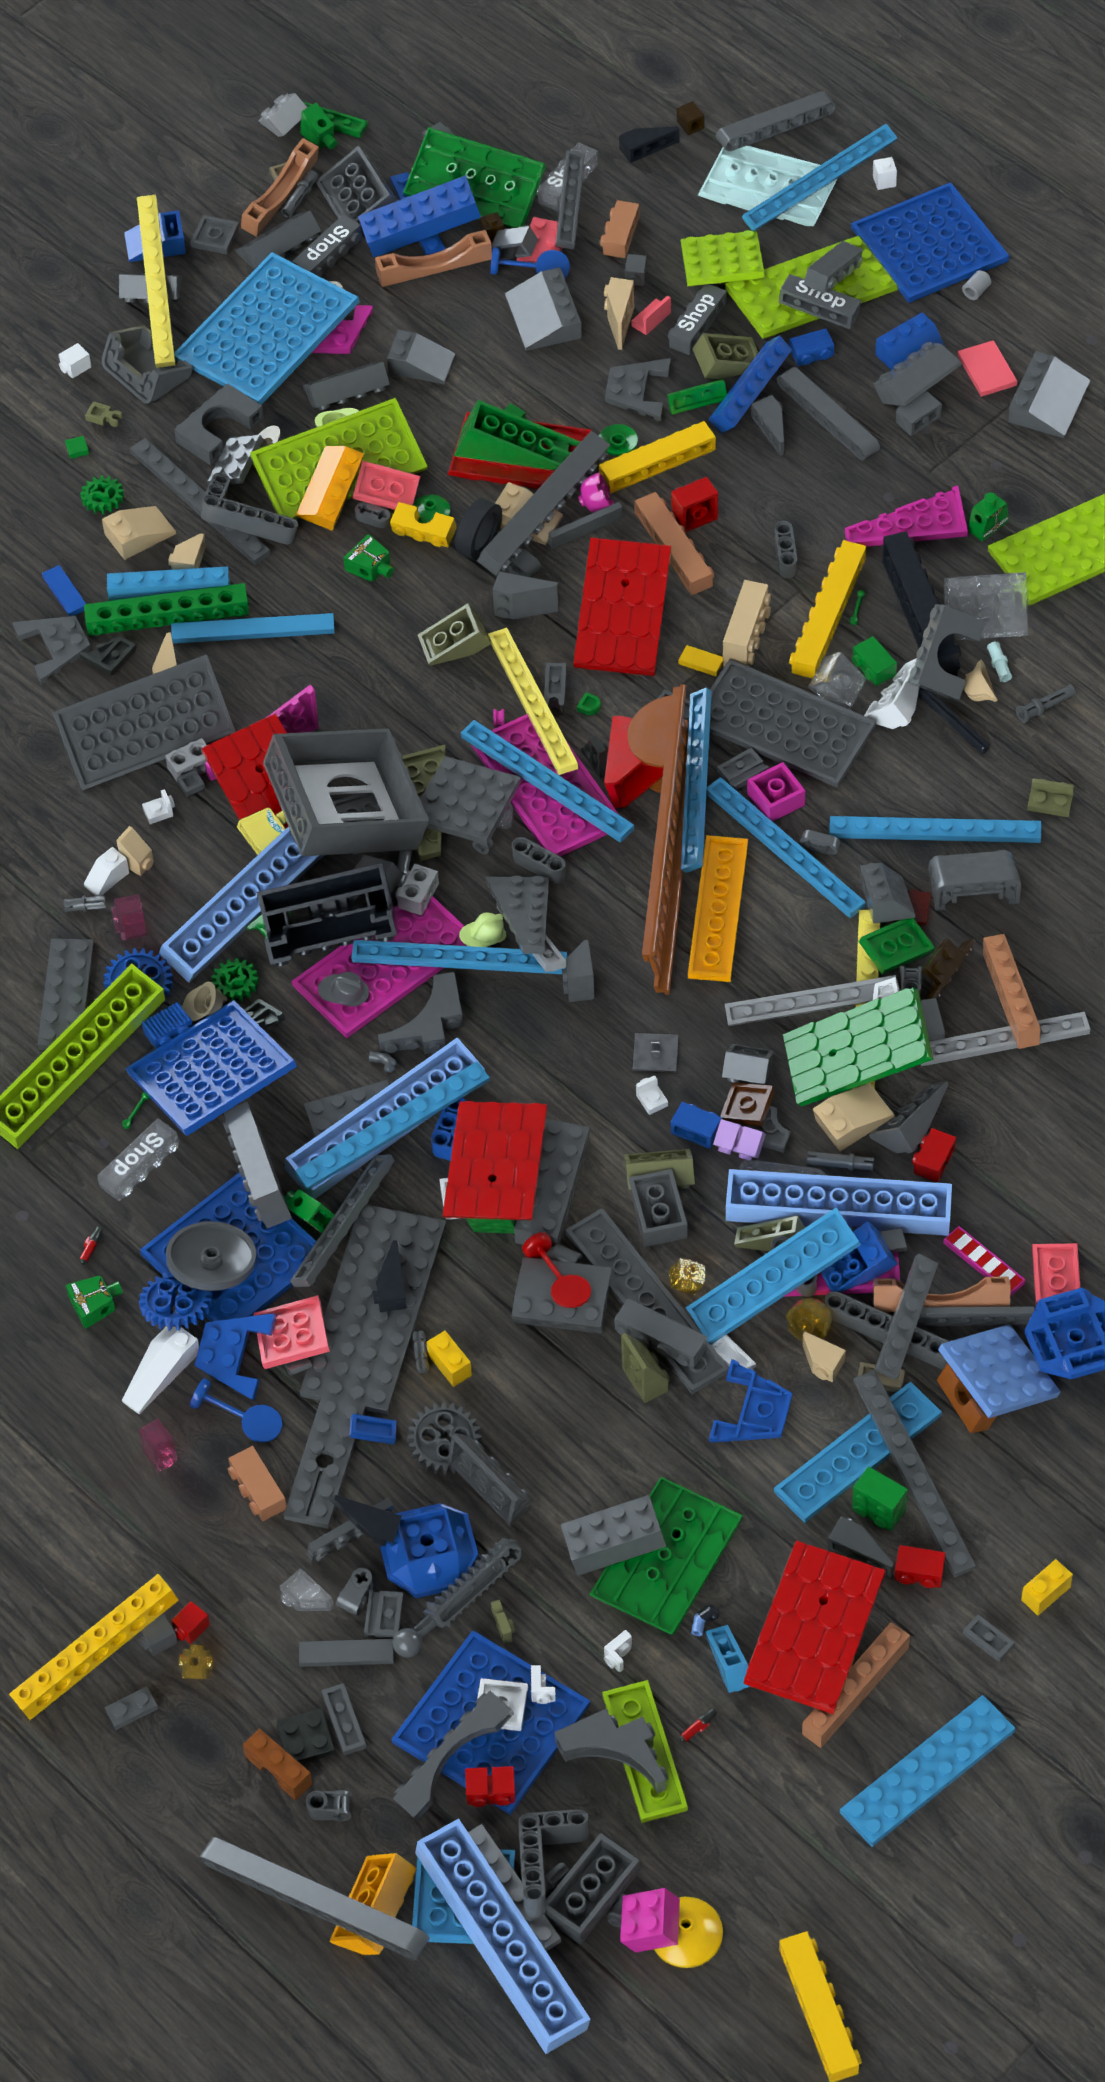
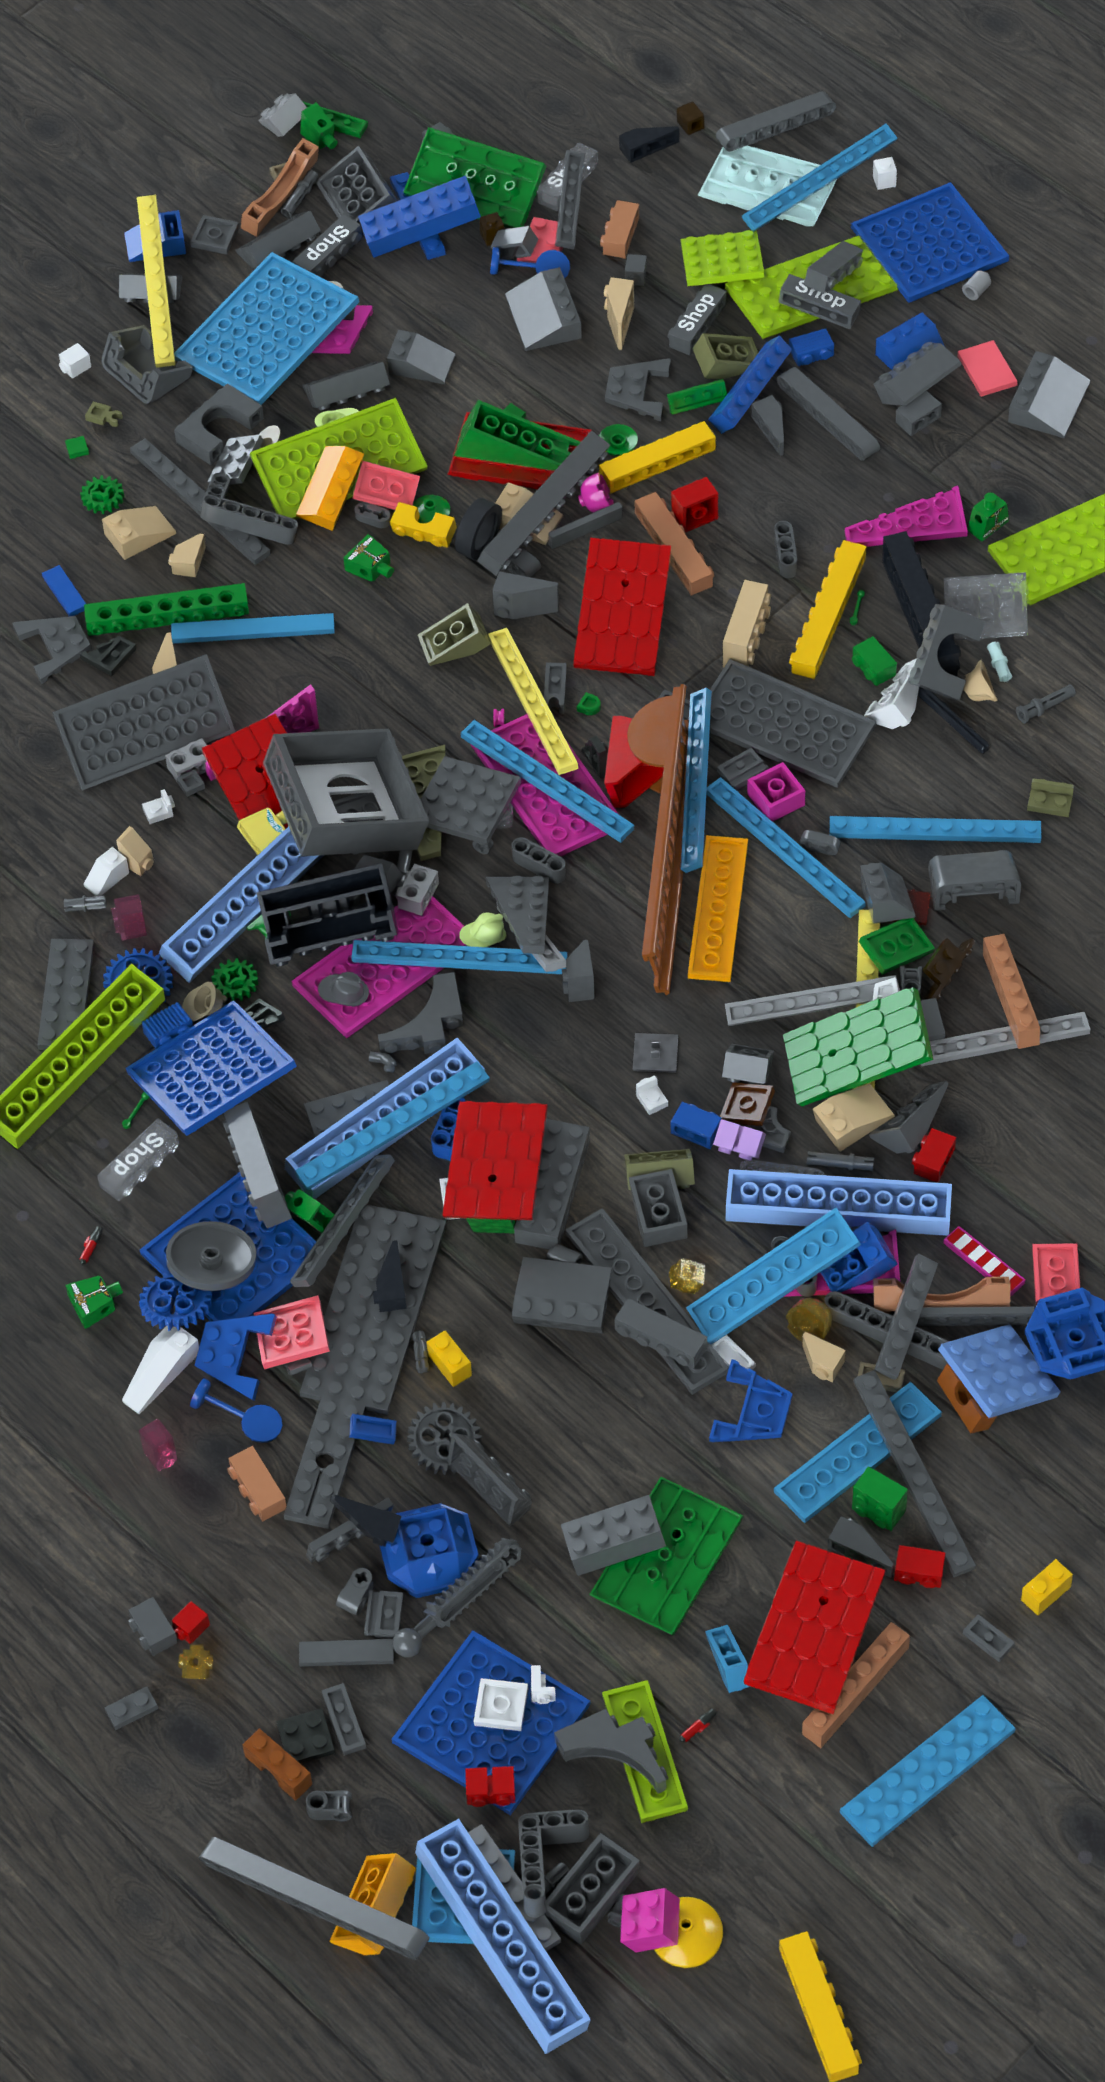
yellow brick [9,1574,179,1720] -> none
dark azure brick [107,566,230,601] -> none
clear slope [280,1568,334,1611] -> none
nougat arch [375,230,492,287] -> none
dark grey arch [393,1691,514,1822] -> none
olive plate [491,1600,515,1645] -> none
red piece [522,1232,591,1308] -> none
white bracket [604,1630,632,1672] -> none
olive slope [621,1333,670,1403] -> none
coral panel [631,296,671,335] -> none
yellow tile [678,645,723,676] -> none
arm [691,1605,719,1636] -> none
olive slope [734,1216,805,1251] -> none
clear slope [808,652,866,709] -> none
dark grey tile [880,1228,907,1253] -> none

